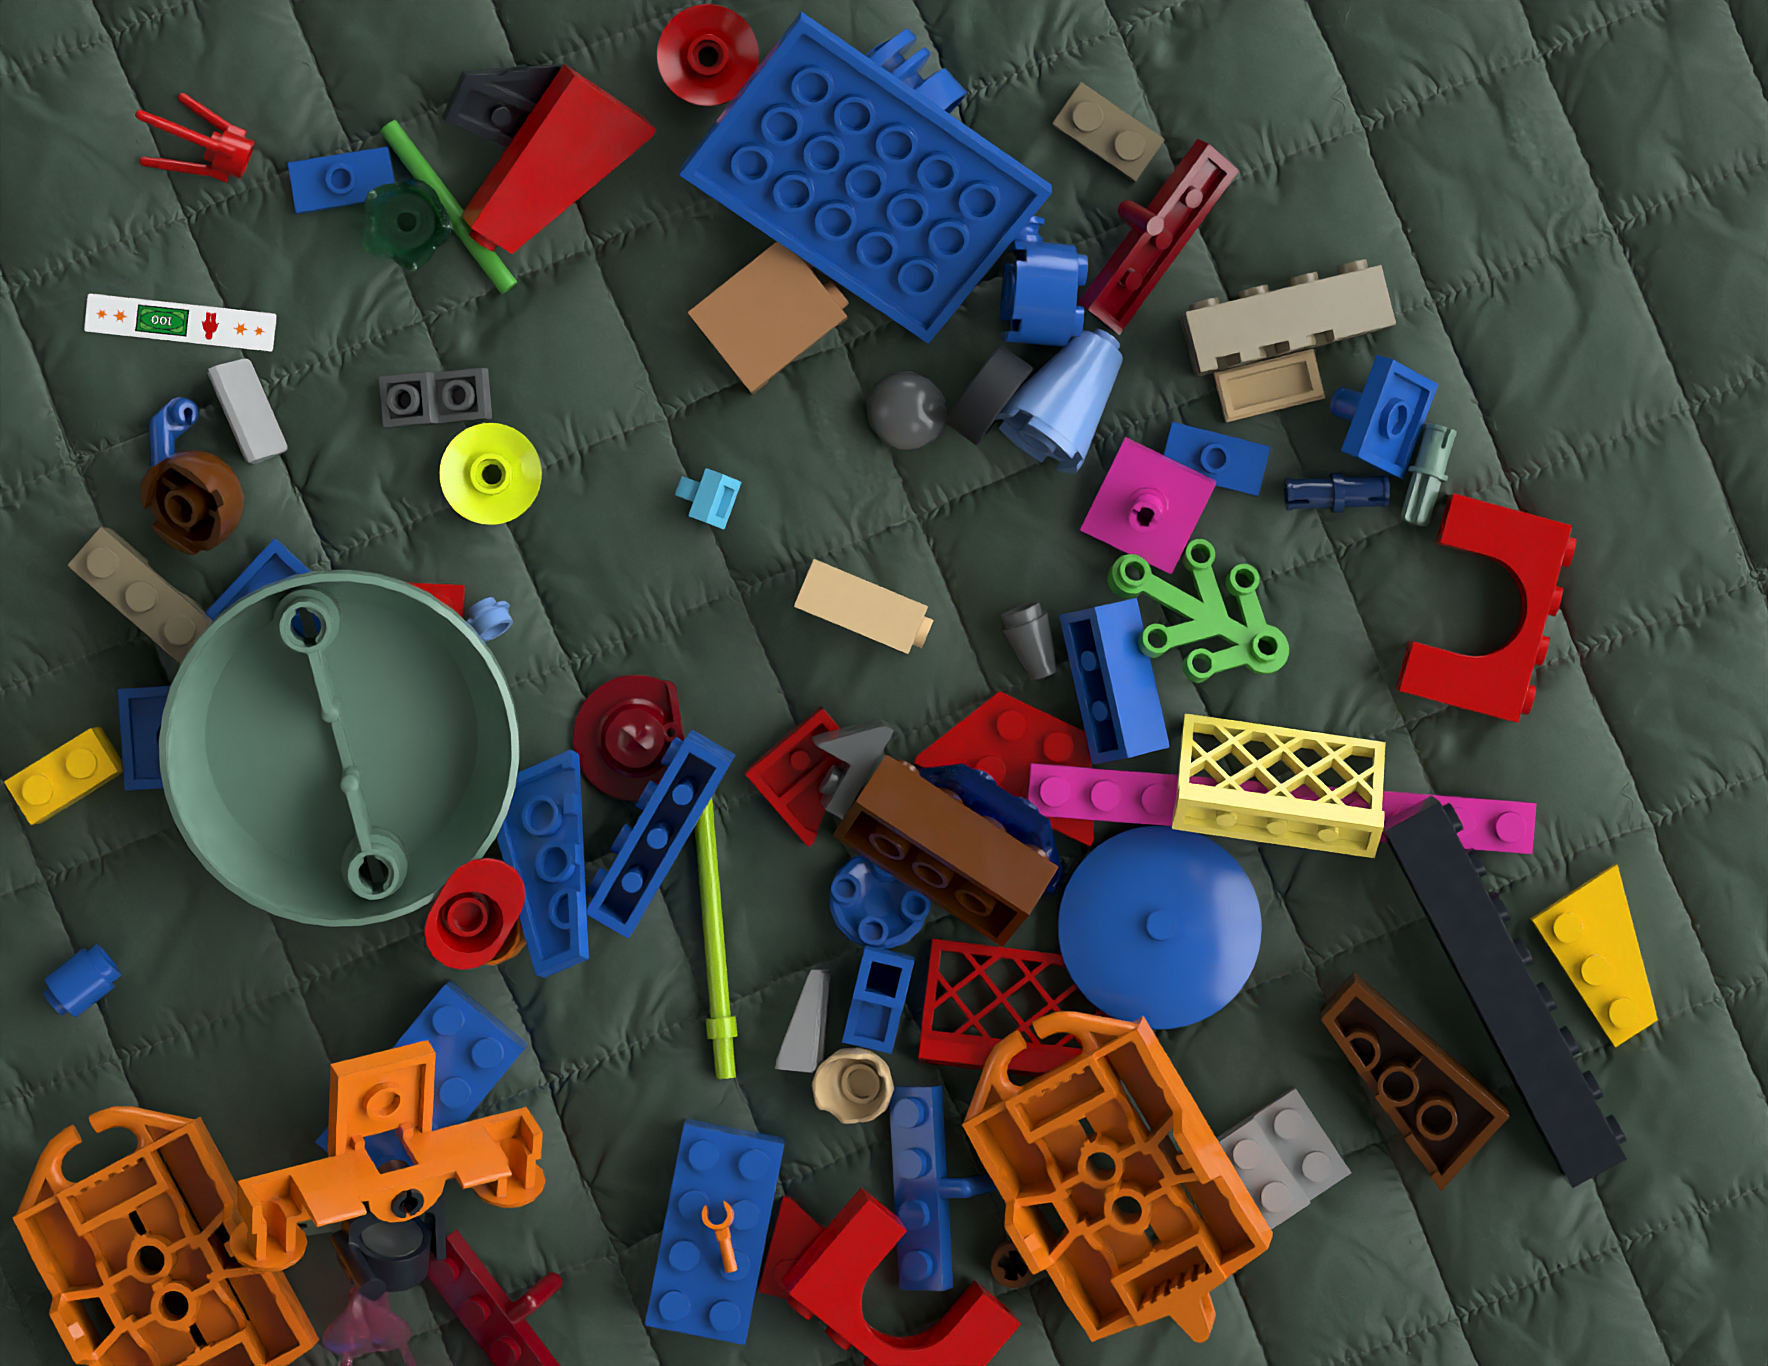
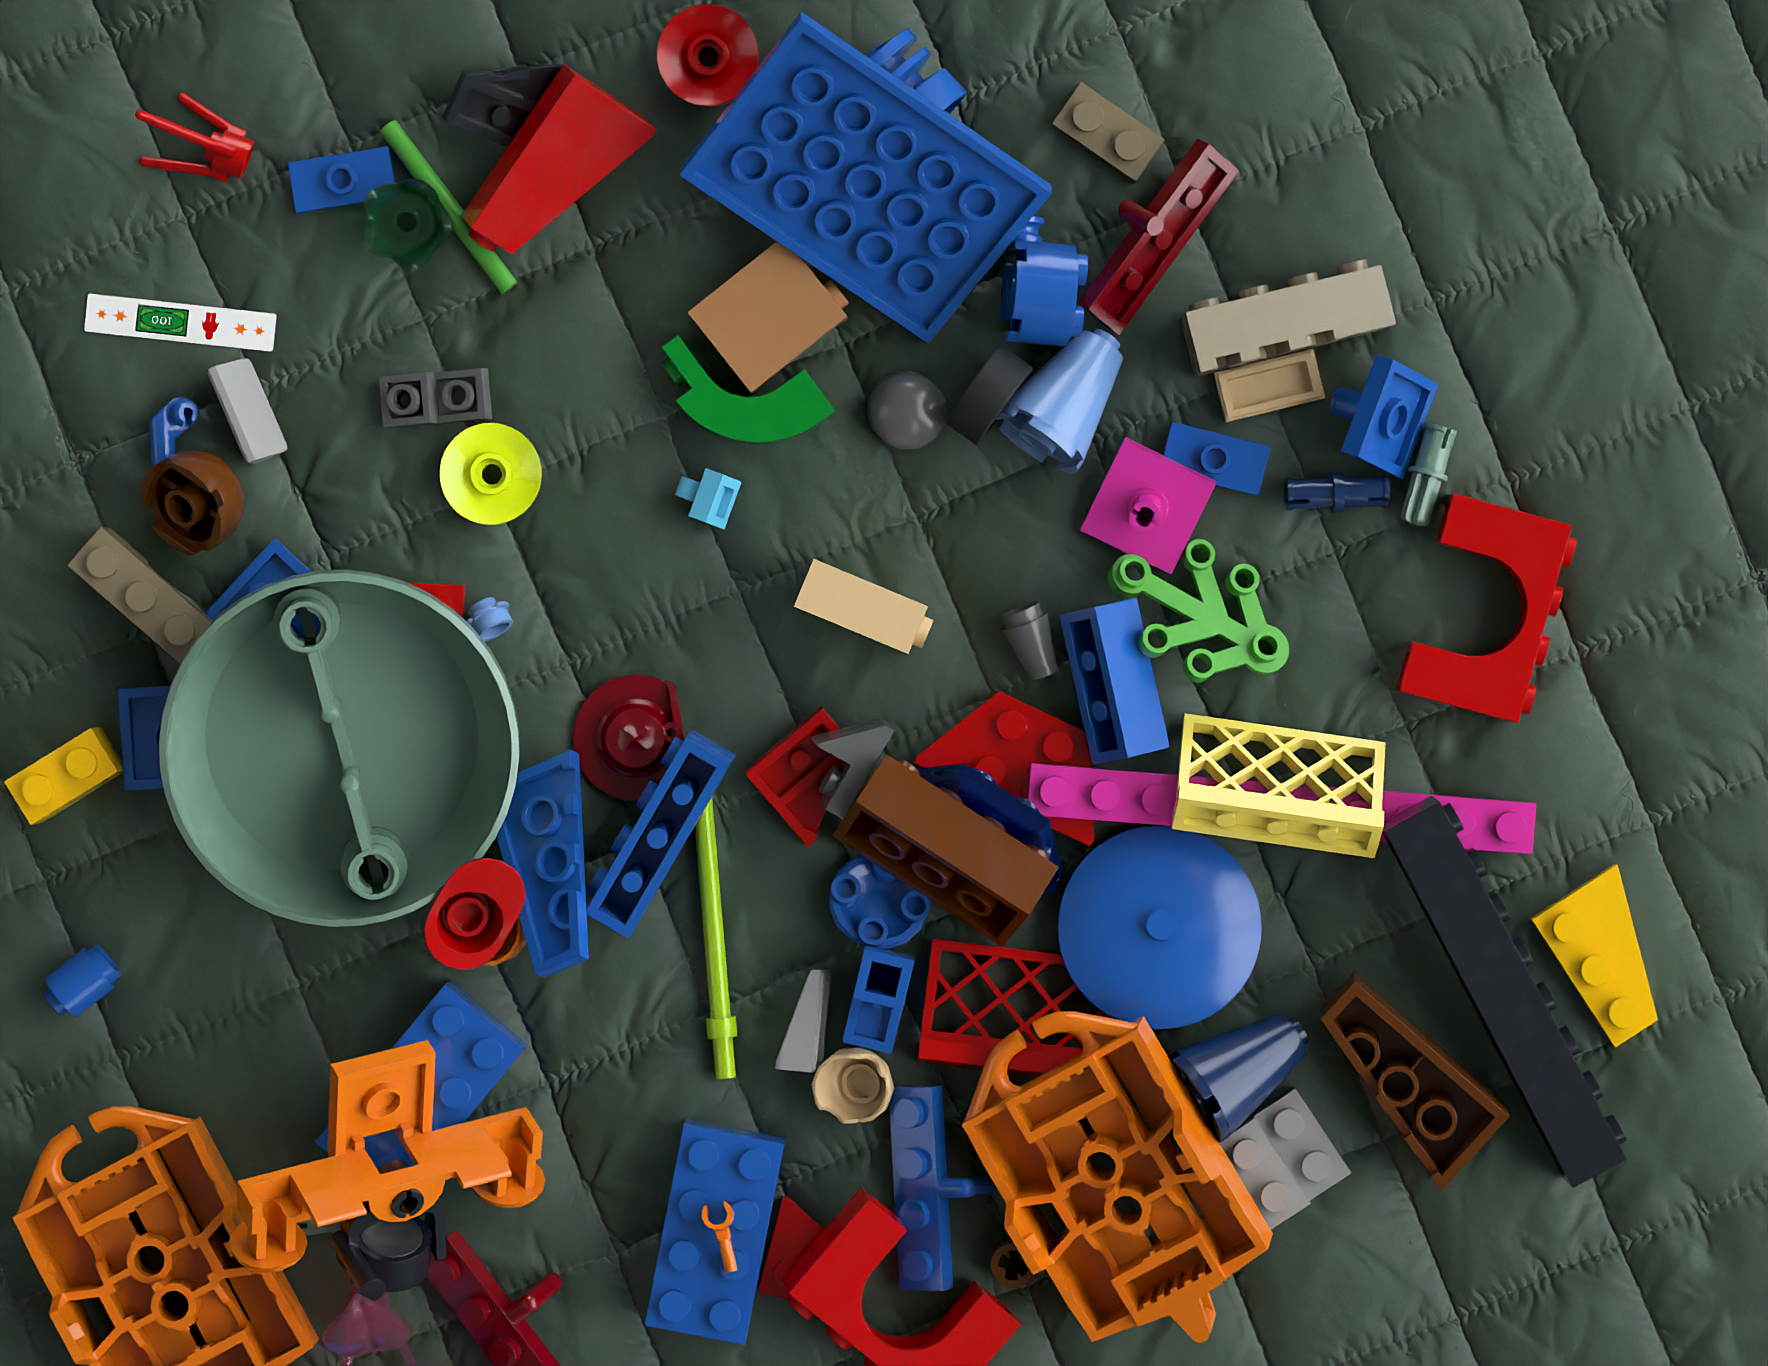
none -> green arch [661,335,836,444]
none -> dark blue cone [1167,1013,1309,1143]

